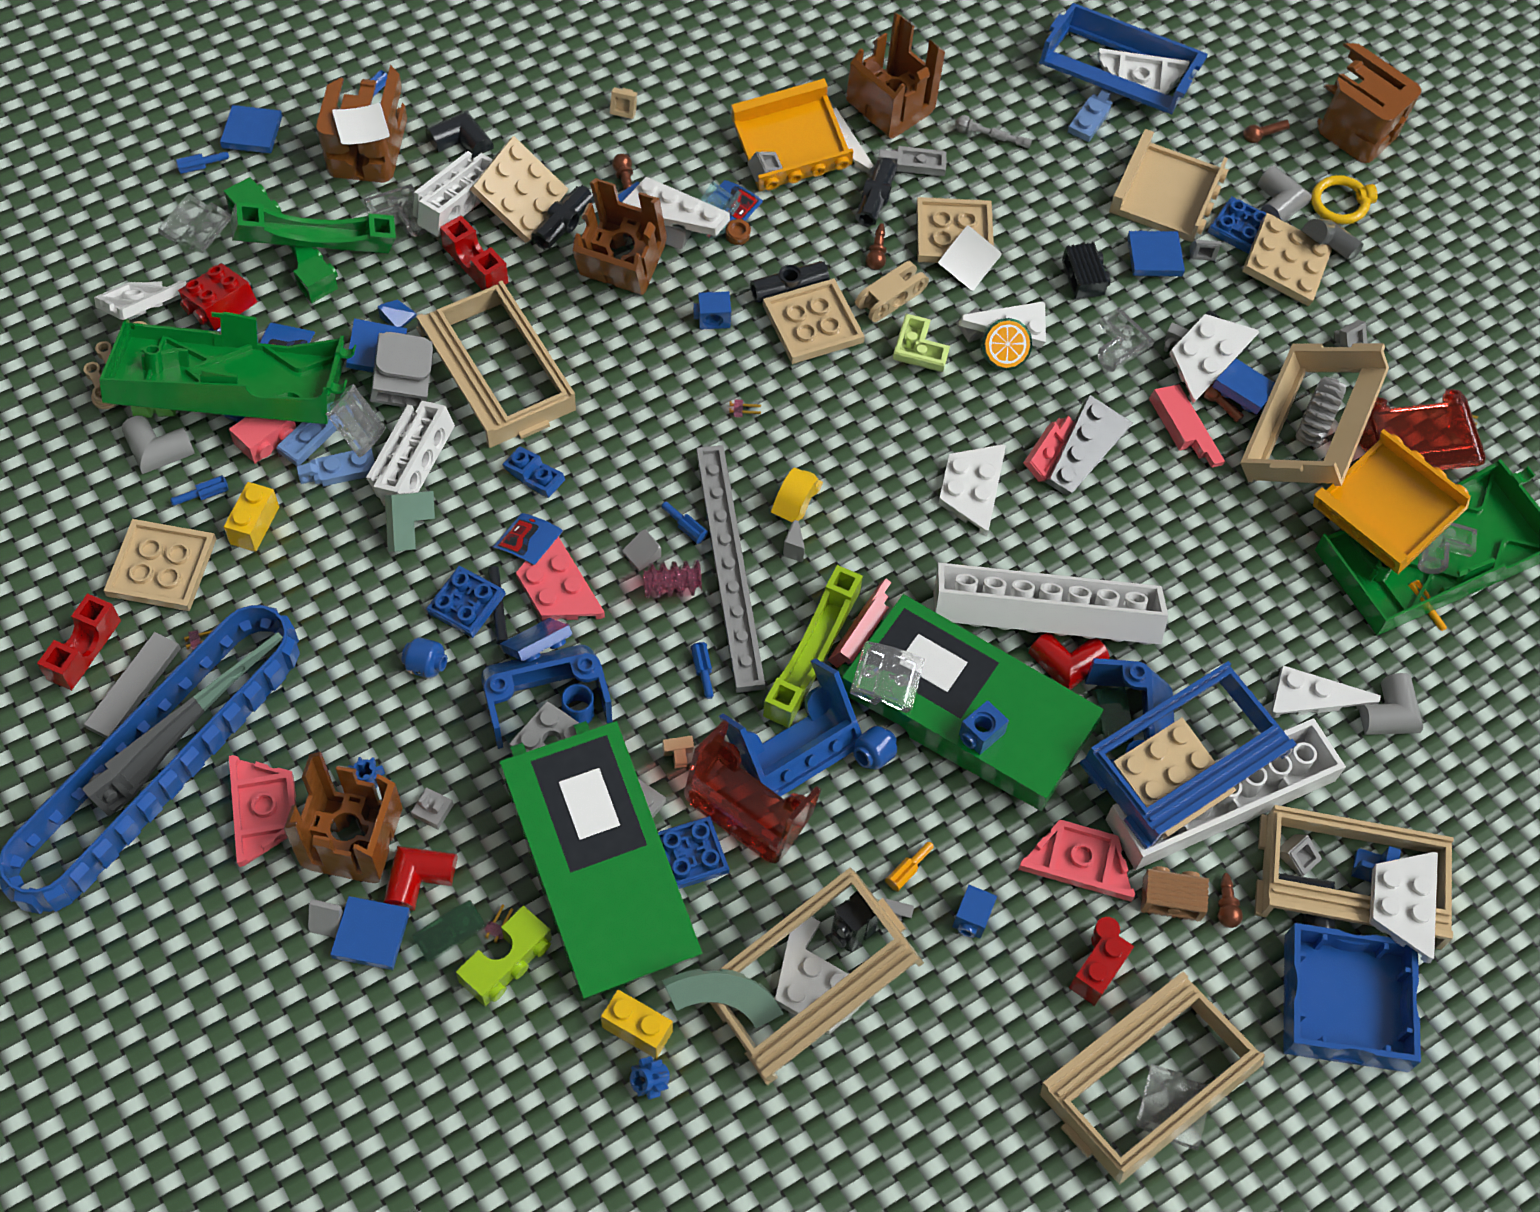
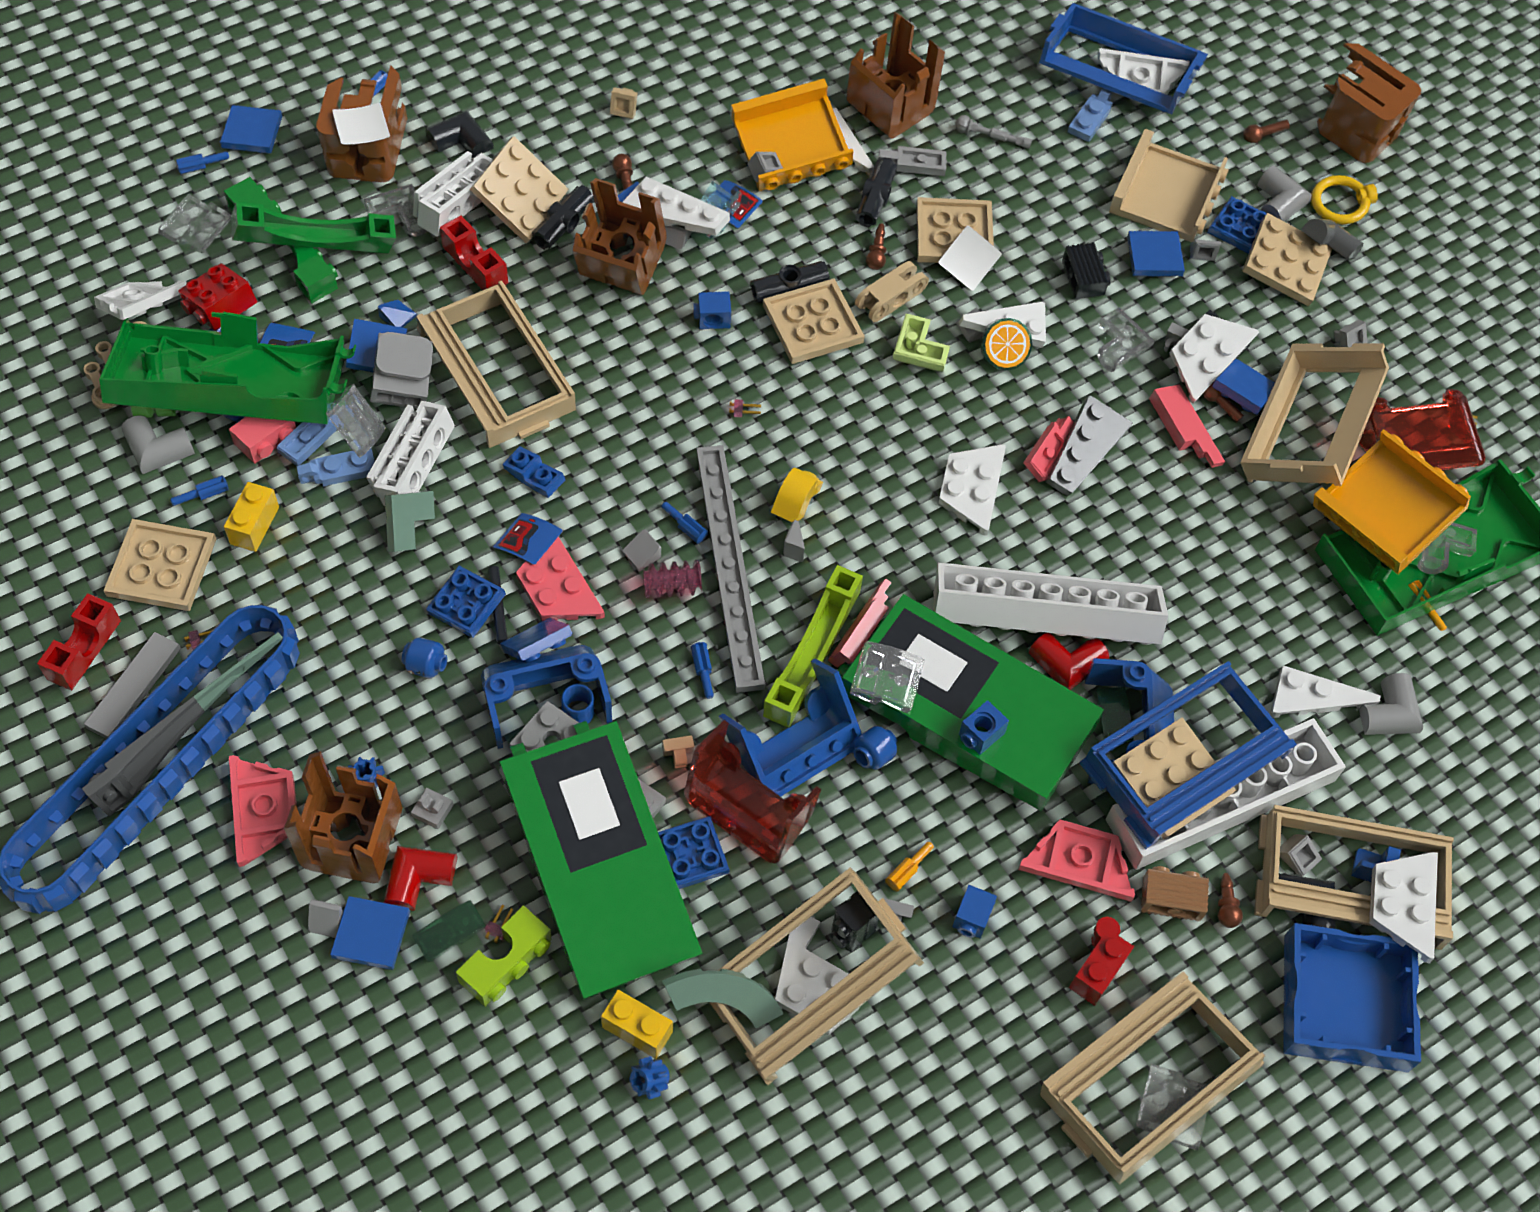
dark orange tile [725,219,751,245] -> none
light grey gear [1296,376,1346,448] -> none

